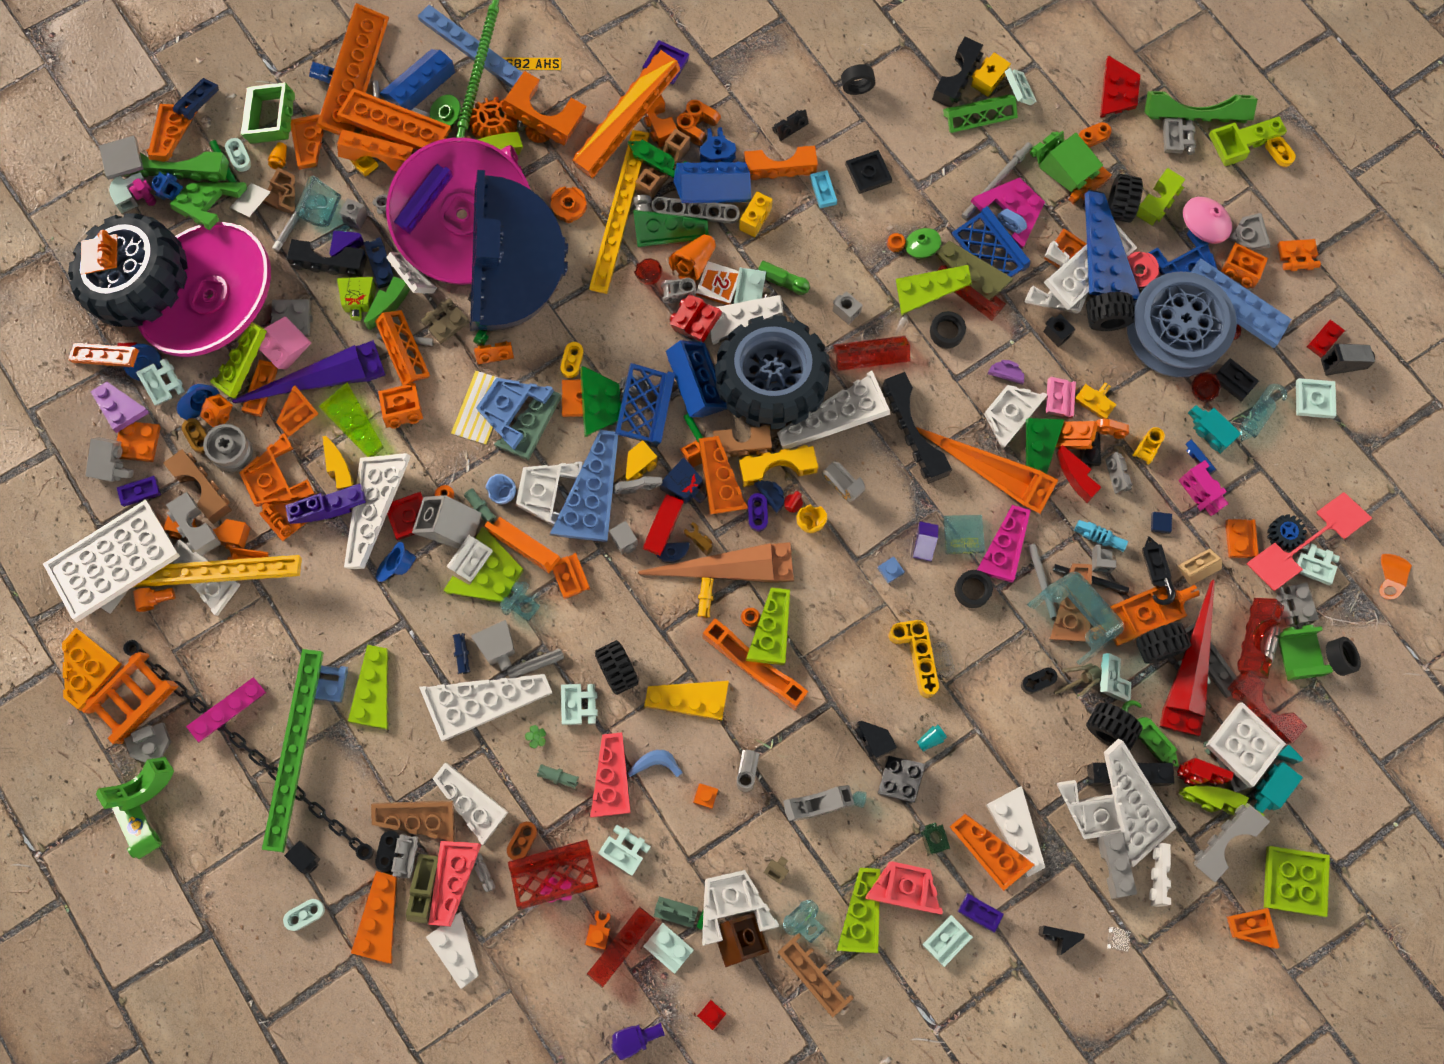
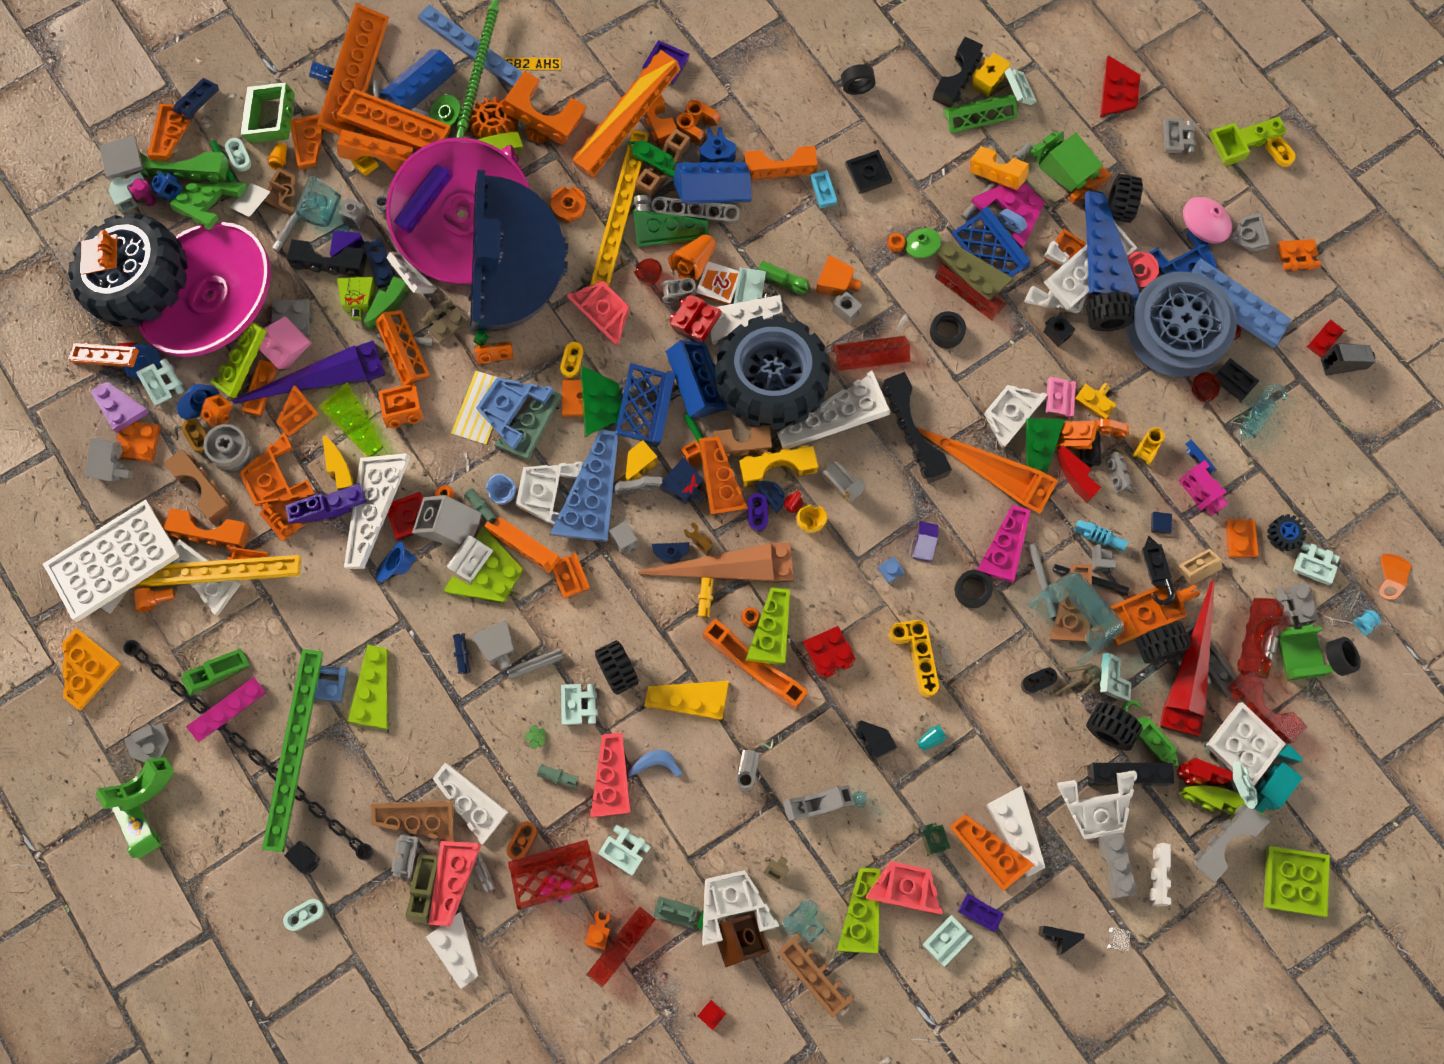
orange fence [81,652,179,744] -> none
dark purple plate [117,476,161,507] -> none
light grey arch [166,492,221,556] -> none
orange wing [351,871,397,964] -> none
black plate [375,831,400,872] -> none
white wing [419,674,552,742] -> none
clear light blue bracket [500,581,540,621] -> none
dark purple piece [611,1023,665,1060] -> none
red slope [643,494,684,556] -> none
light aqua plate [643,923,694,974] -> none
orange plate [693,783,718,809] -> none
yellow brick [739,191,773,237] -> none
black hinge [772,110,809,141] -> none
hinge [878,756,926,804] -> none
lime wing [896,265,972,315] -> none
clear light blue tile [943,515,985,554] -> none
medium lavender plate [987,360,1025,385] -> none
orange plate [1079,122,1112,148] -> none
white wing [1104,739,1176,867] -> none
lime arch [1136,168,1185,226] -> none
bright green arch [1144,91,1258,123] -> none
teal hinge [1188,405,1242,454] -> none
orange plate [1221,242,1268,289] -> none
orange wing [1227,908,1280,949] -> none
coral hinge [1247,492,1372,591] -> none
light aqua plate [1296,378,1336,419] -> none
none -> bright green slope [181,649,249,696]
none -> coral wing [567,281,630,345]
none -> red plate [803,626,856,678]
none -> orange torso [816,255,862,296]
none -> light orange arch [970,146,1029,190]
none -> light aqua plate [1233,761,1258,809]
none -> medium azure brick [1353,610,1380,636]

